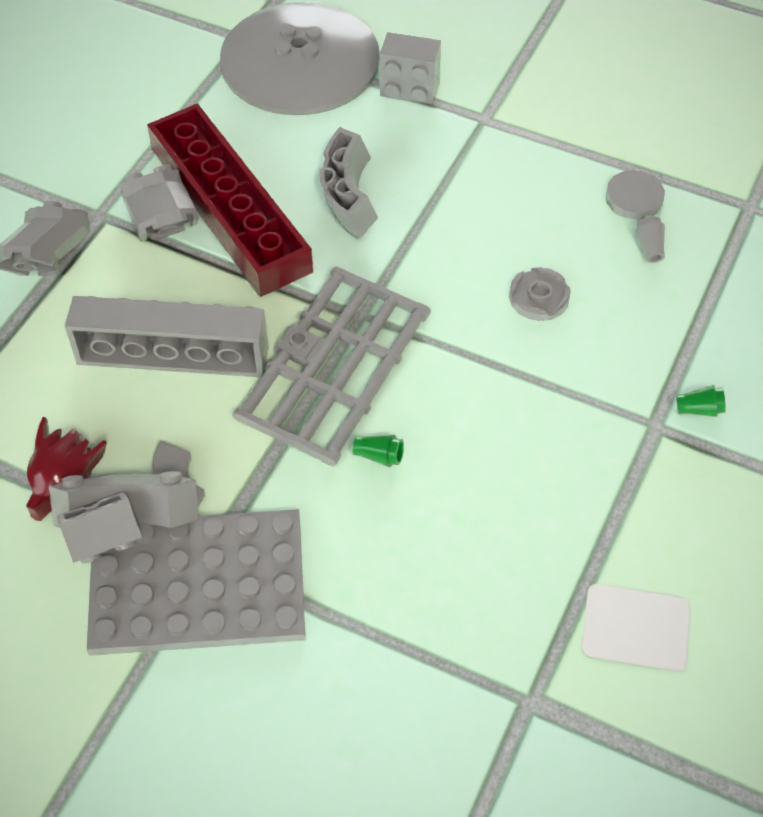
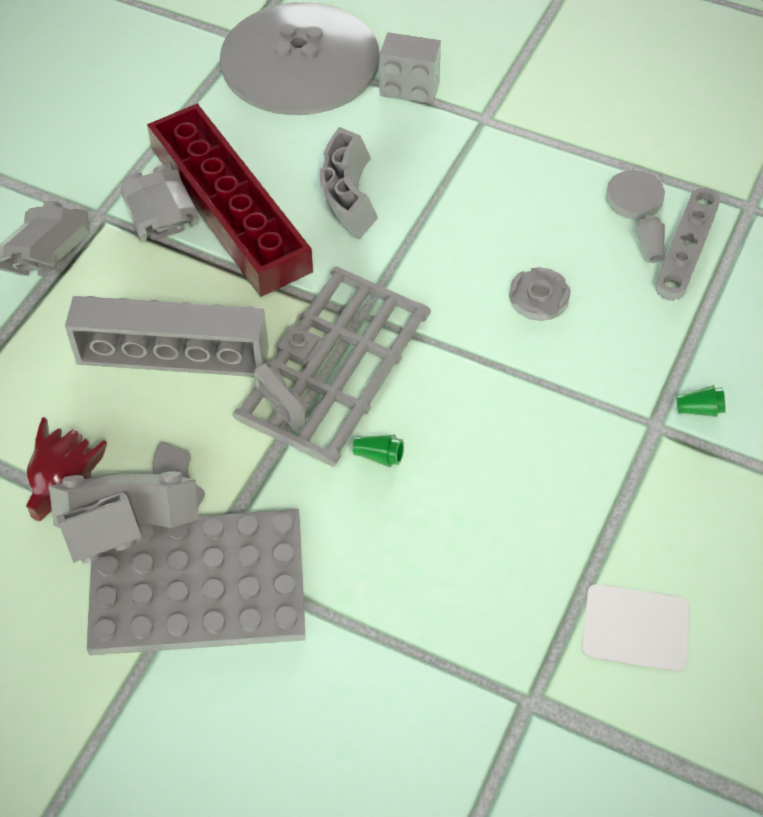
none -> light grey plate [254,363,306,432]
none -> light grey piece [655,188,720,301]

